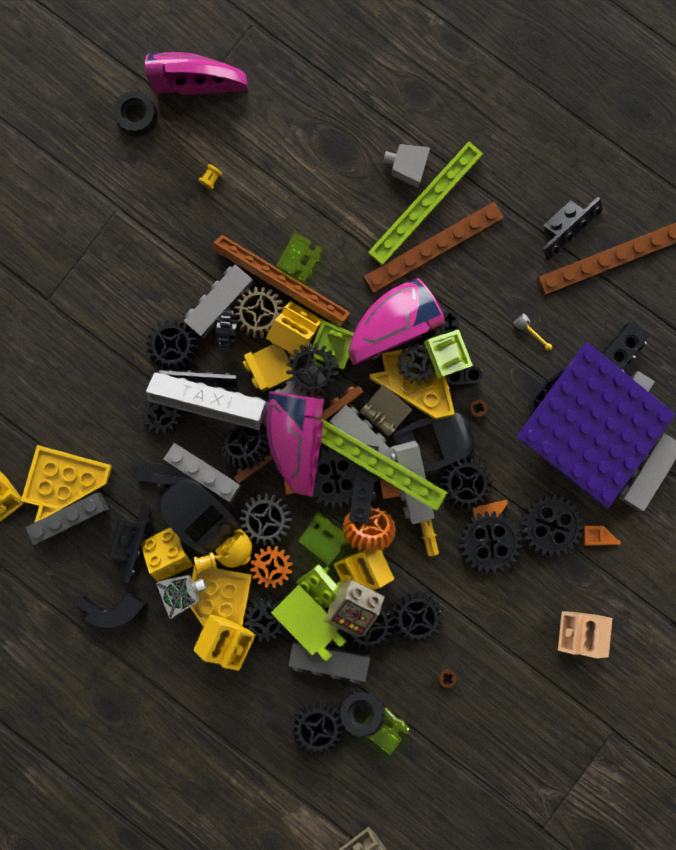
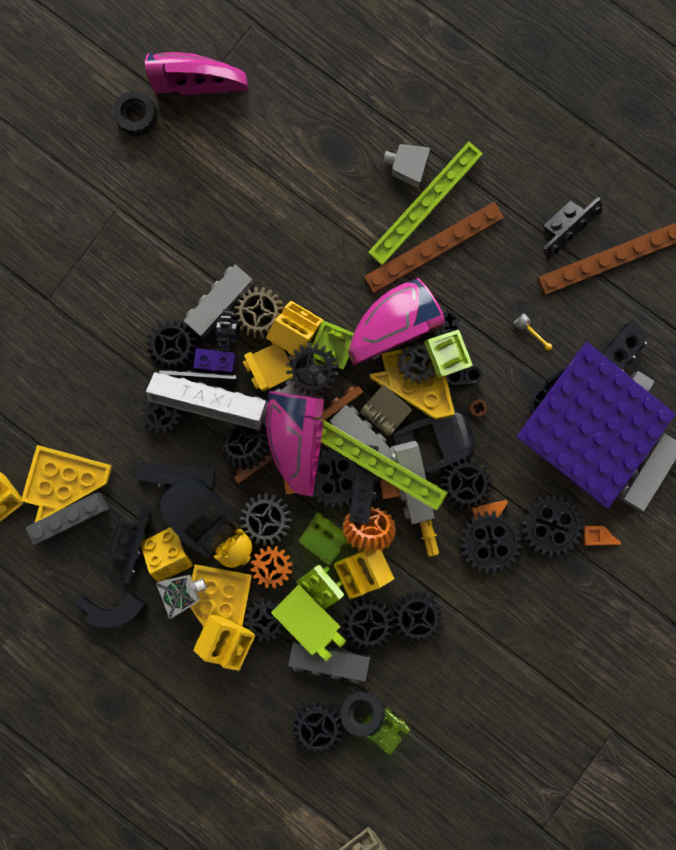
light grey brick [163,443,242,502] -> none
yellow bush [193,552,217,574] -> none
yellow bush [198,164,222,190] -> none
dark orange plate [211,235,350,327] -> none
clear neon green plate [277,233,323,282] -> none
dark tan piece [325,580,384,638] -> none
reddish brown bush [438,669,457,688] -> none
light nougat piece [558,611,612,658] -> none
none -> dark purple brick [194,349,237,375]

